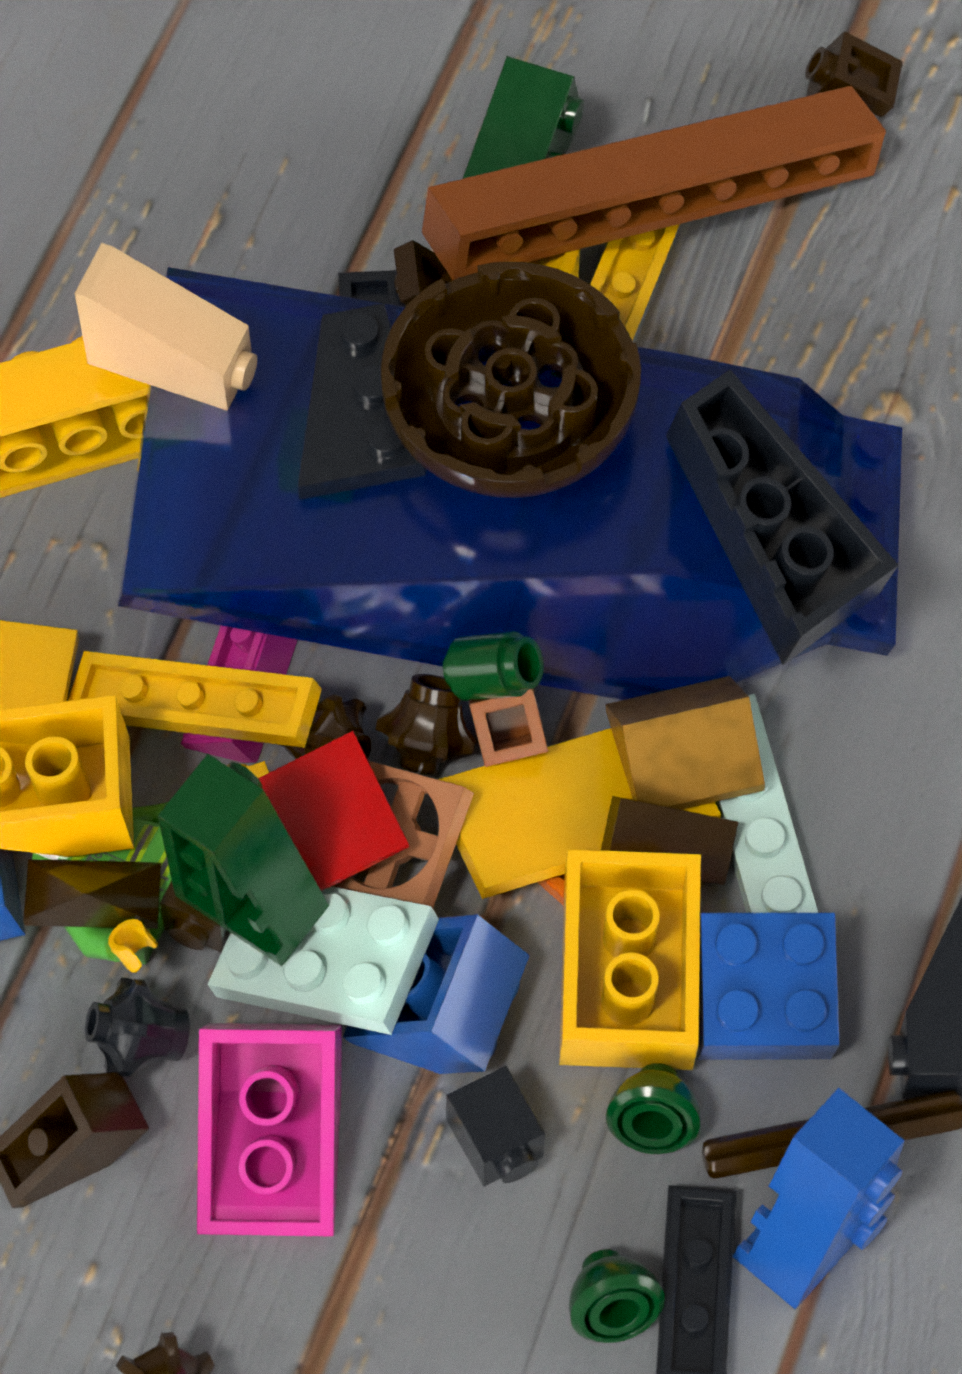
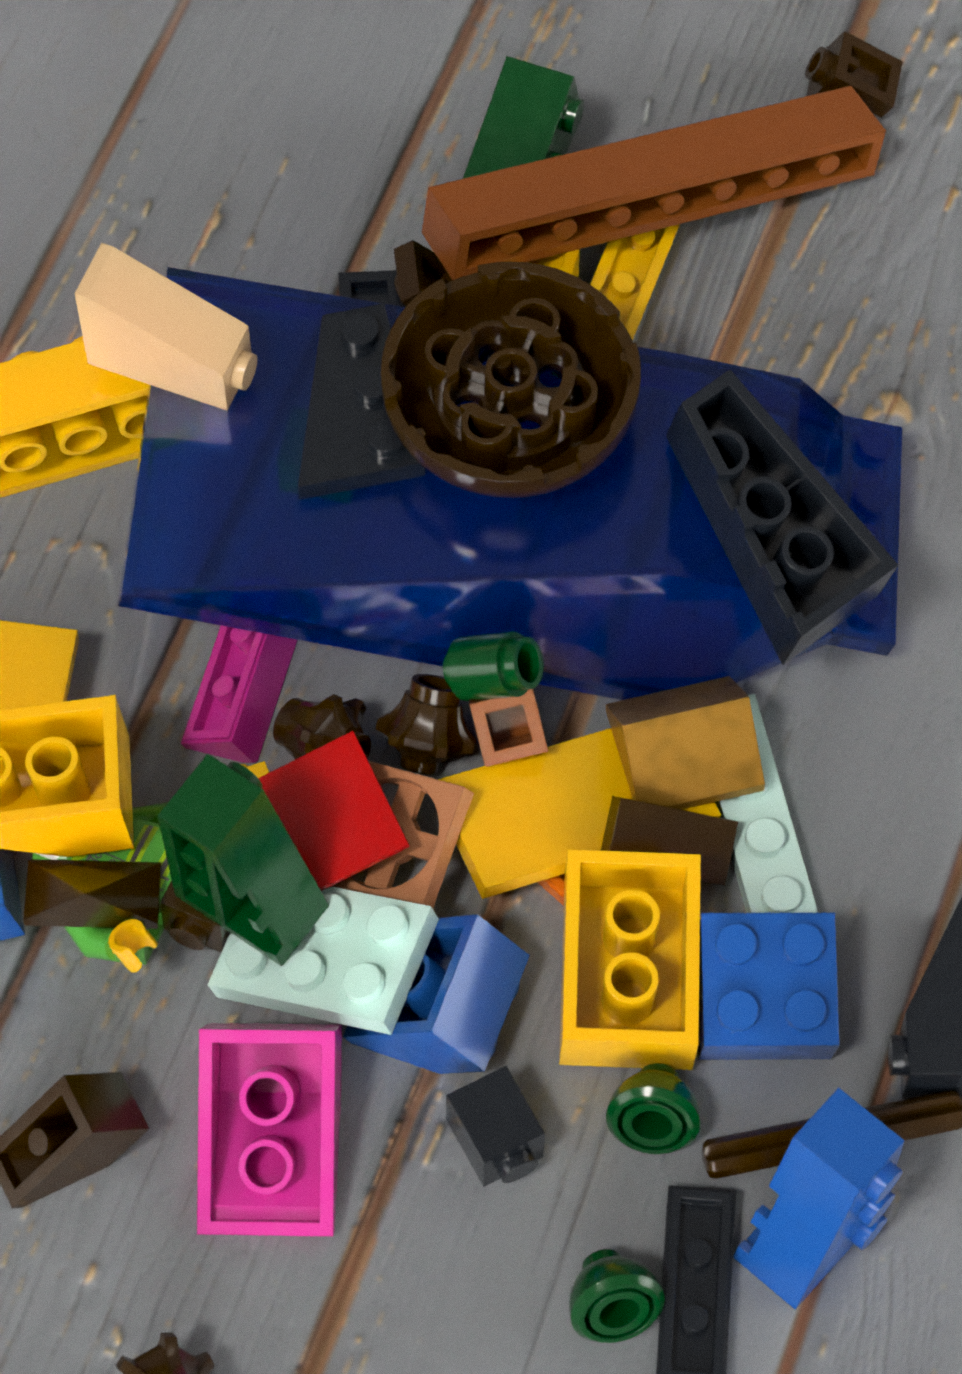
yellow plate [68,651,322,748] -> none
black rock [85,977,190,1077] -> none

